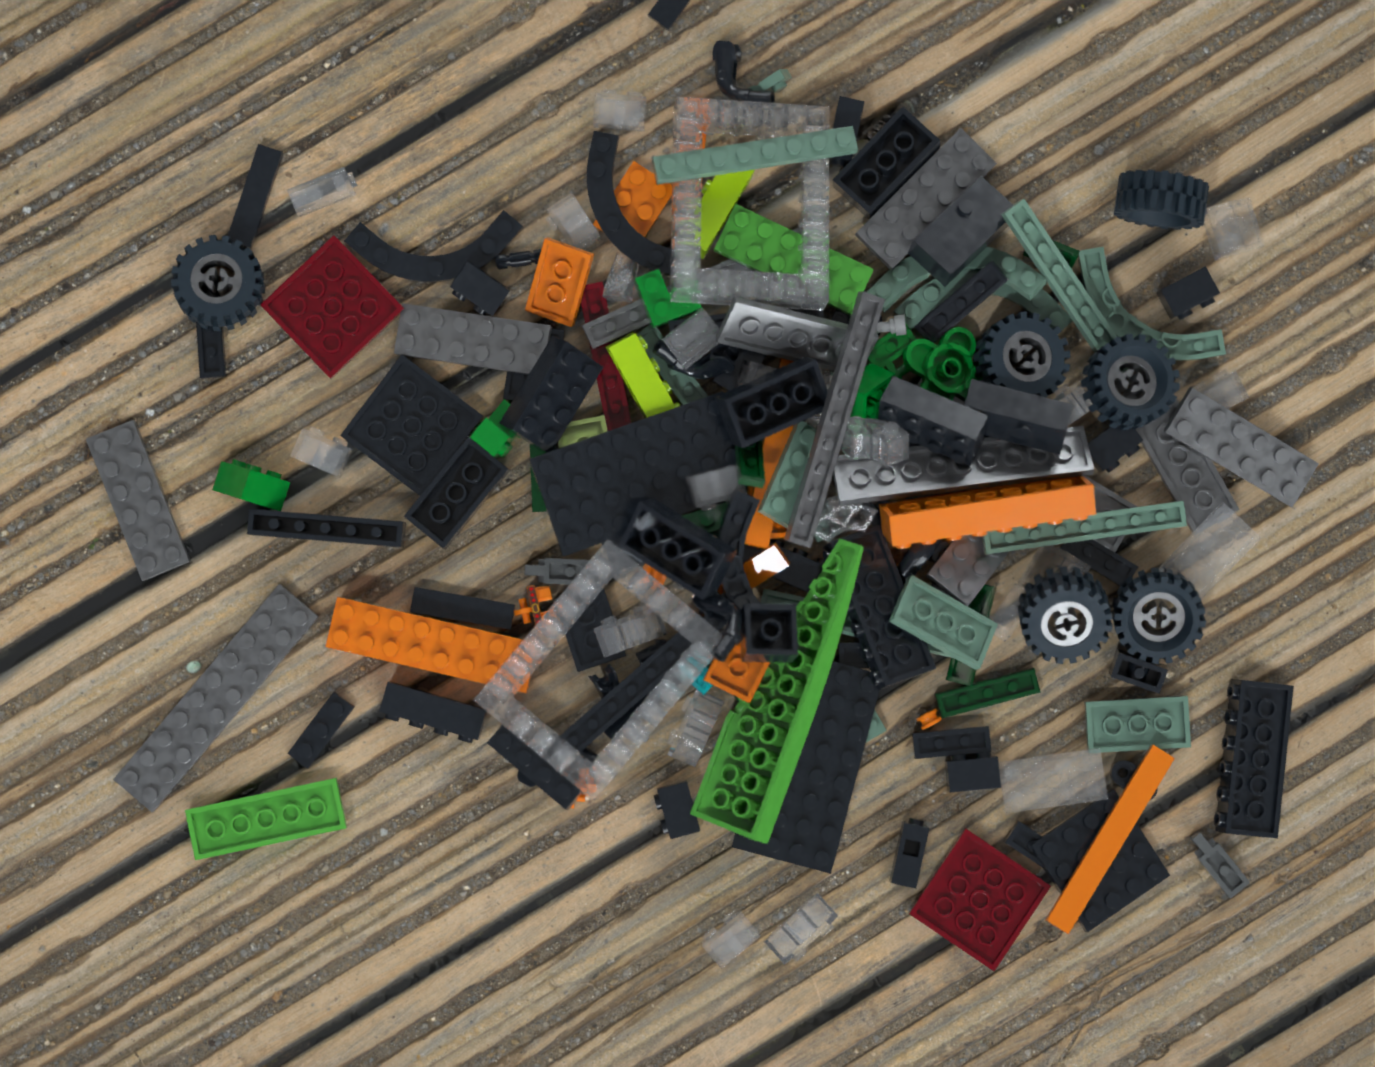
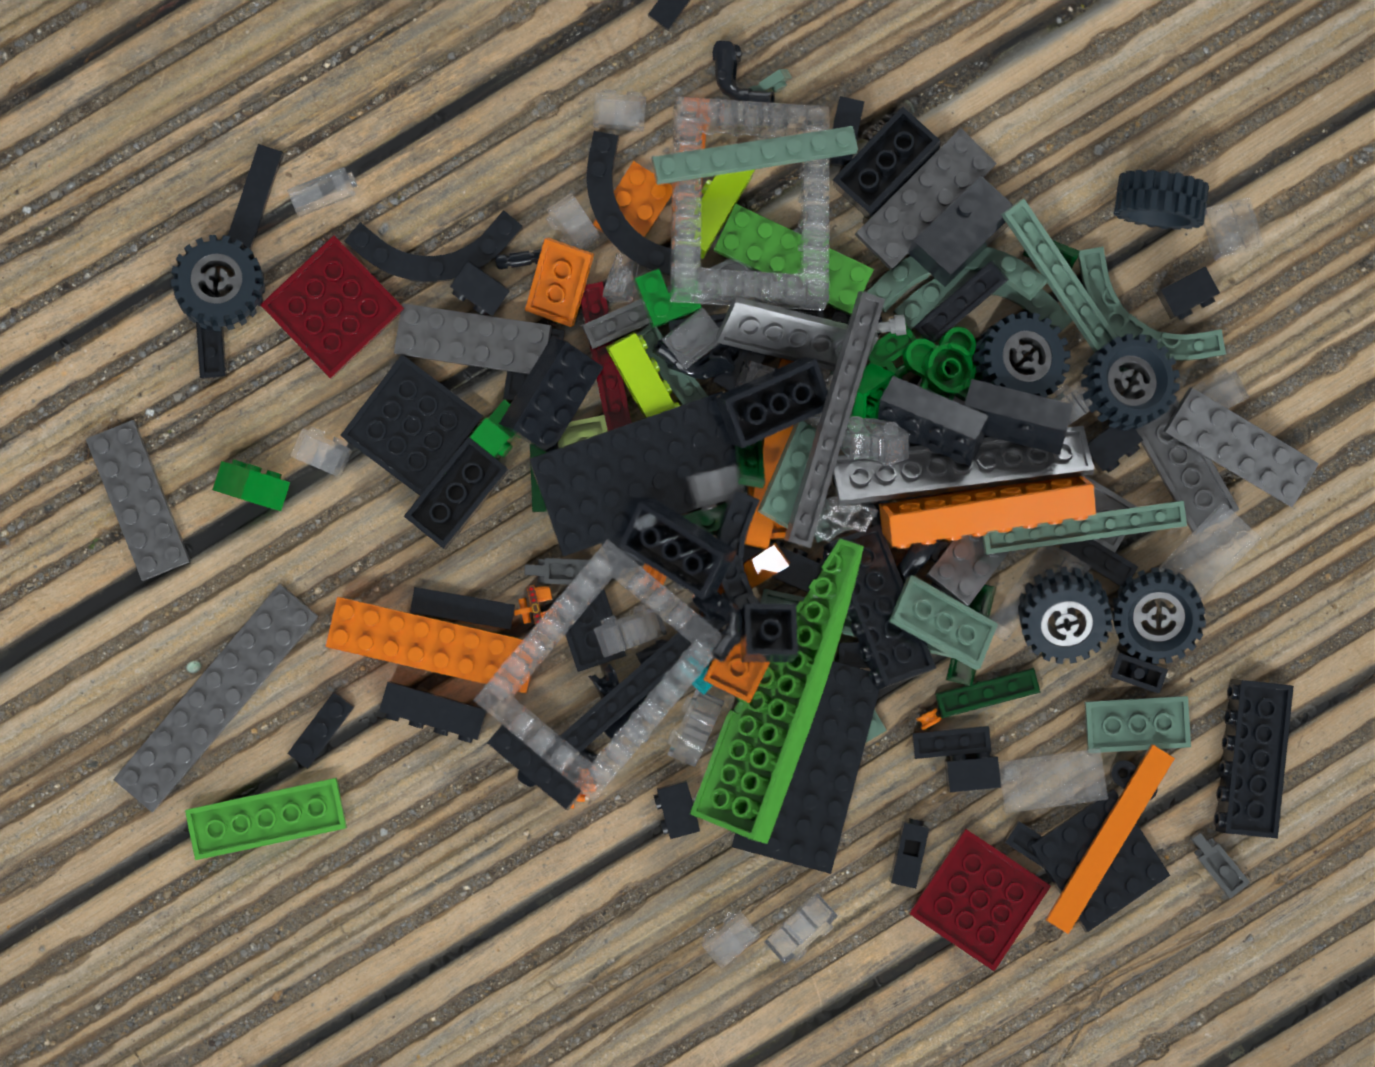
black brick [247,509,406,548] -> none

